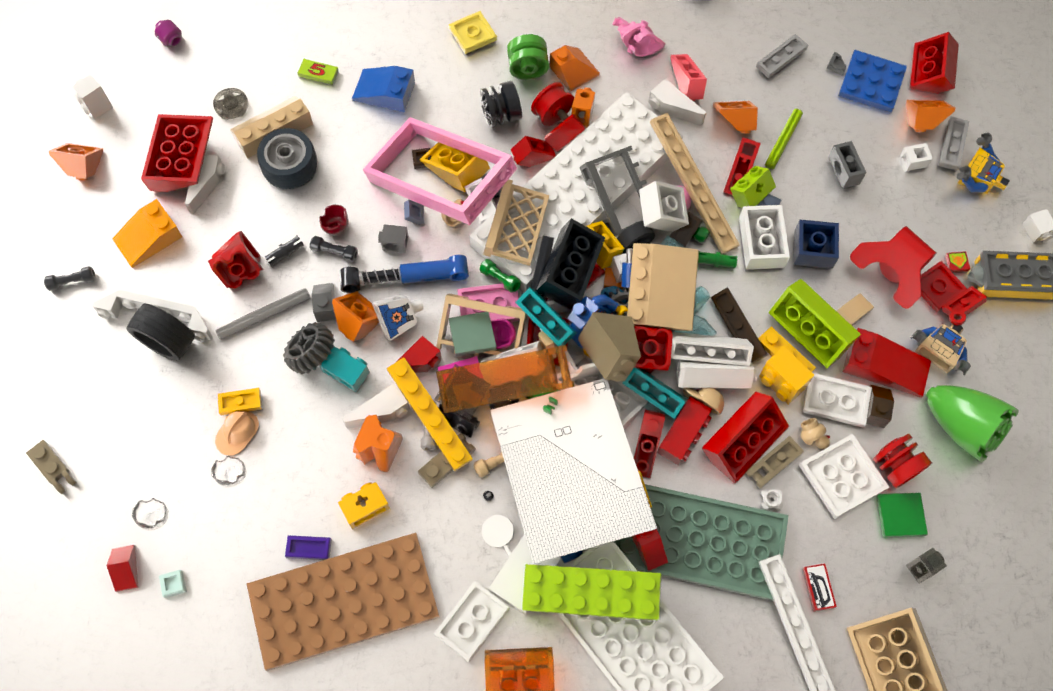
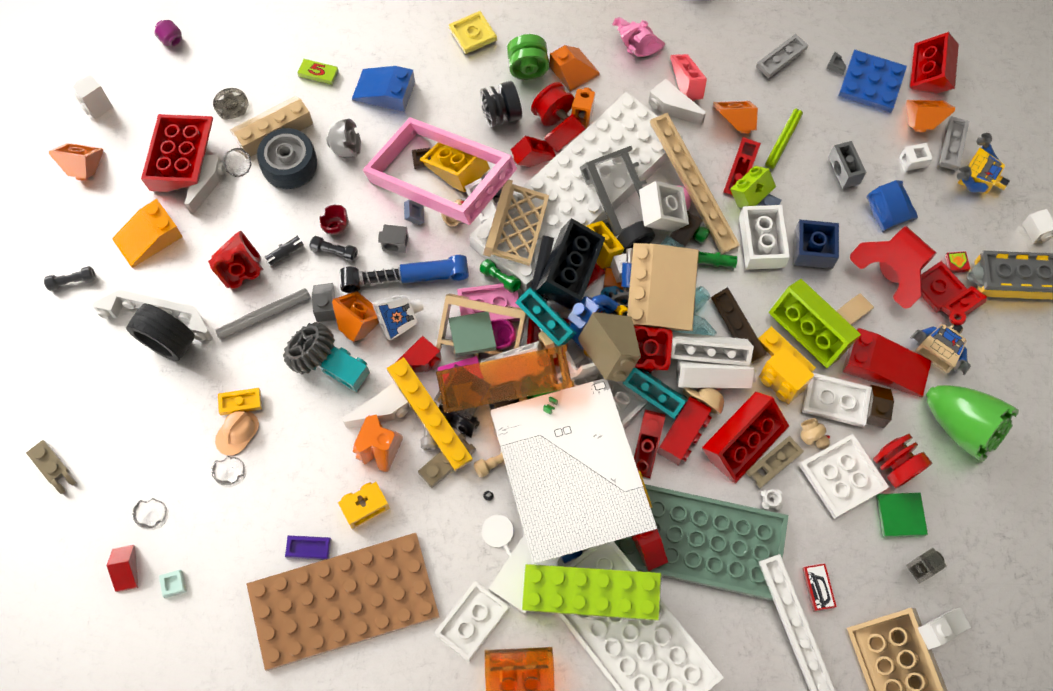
none -> clear hair [222,148,252,177]
none -> light grey cylinder [326,118,361,158]
none -> blue slope [867,180,918,232]
none -> white slope [918,607,971,650]

